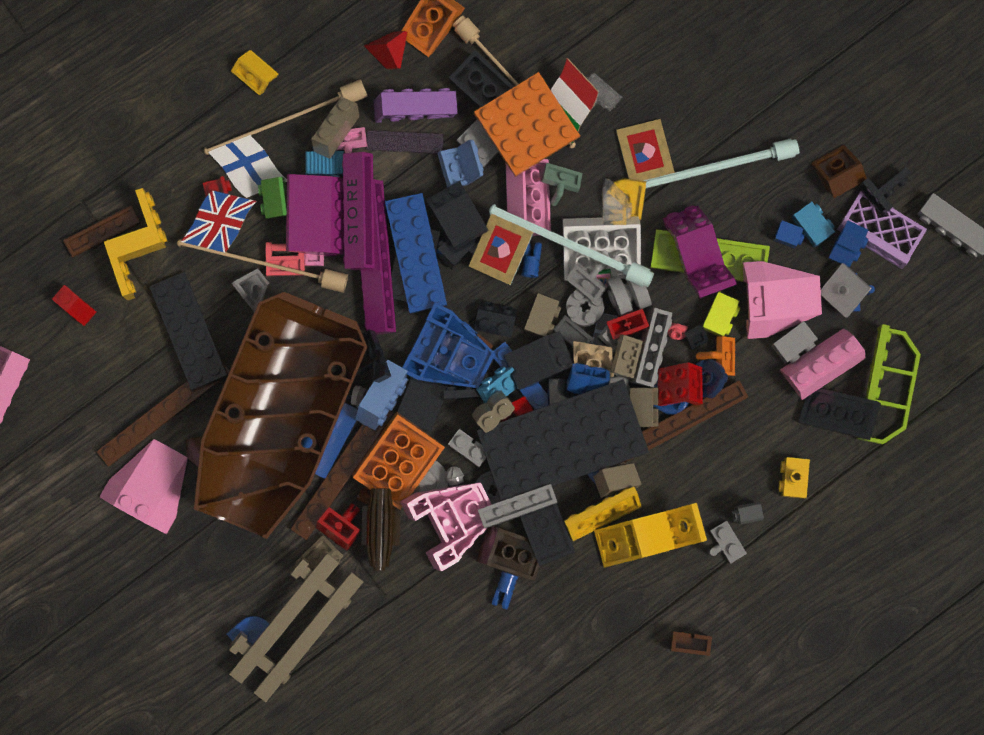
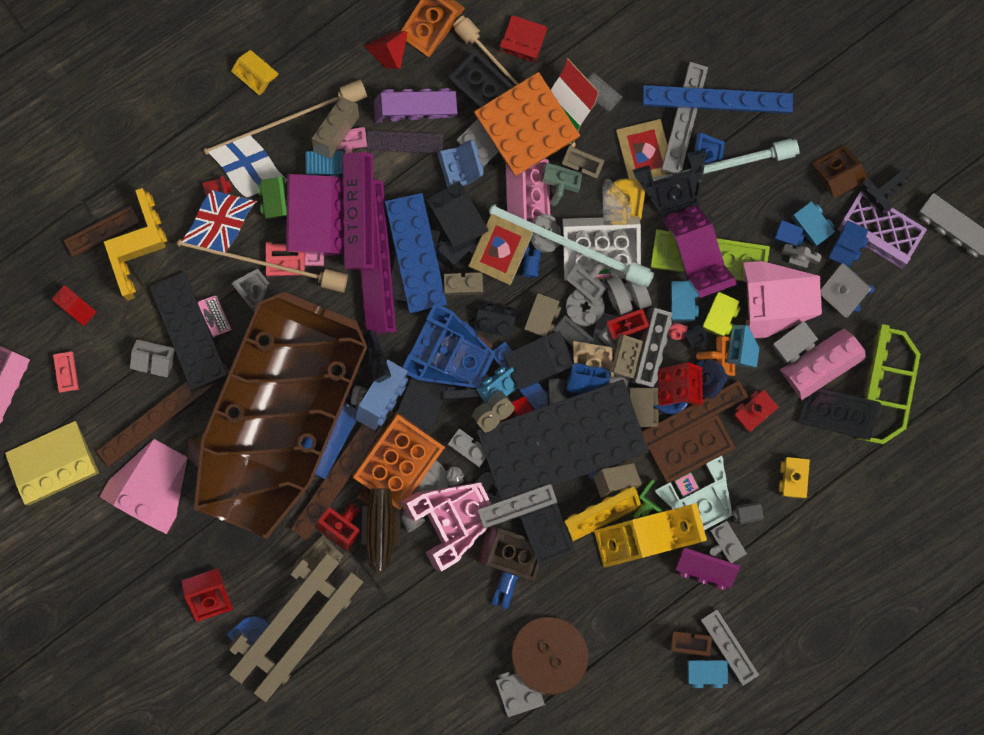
none -> light yellow slope [5,421,99,505]
none -> coral plate [53,352,79,393]
none -> light grey piece [130,340,174,377]
none -> red slope [182,569,233,622]
none -> slope [197,295,232,338]
none -> light grey hat [401,511,425,533]
none -> dark tan piece [444,273,483,296]
none -> light grey plate [496,672,545,717]
none -> red bracket [500,16,547,63]
none -> reddish brown plate [511,617,588,695]
none -> light grey tile [531,214,561,253]
none -> dark tan piece [562,145,605,178]
none -> black wing [632,149,707,215]
none -> bright green bracket [633,478,662,519]
none -> blue plate [642,85,793,114]
none -> reddish brown plate [649,414,735,484]
none -> light aqua wing [655,456,732,530]
none -> light grey plate [661,62,708,175]
none -> dark azure brick [670,281,699,321]
none -> tile [674,472,700,498]
none -> magenta slope [674,548,740,591]
none -> dark azure piece [687,660,728,688]
none -> blue slope [690,133,725,169]
none -> light grey plate [701,609,759,685]
none -> dark azure slope [727,325,759,367]
none -> red brick [733,390,779,433]
none -> light grey plate [781,244,822,269]

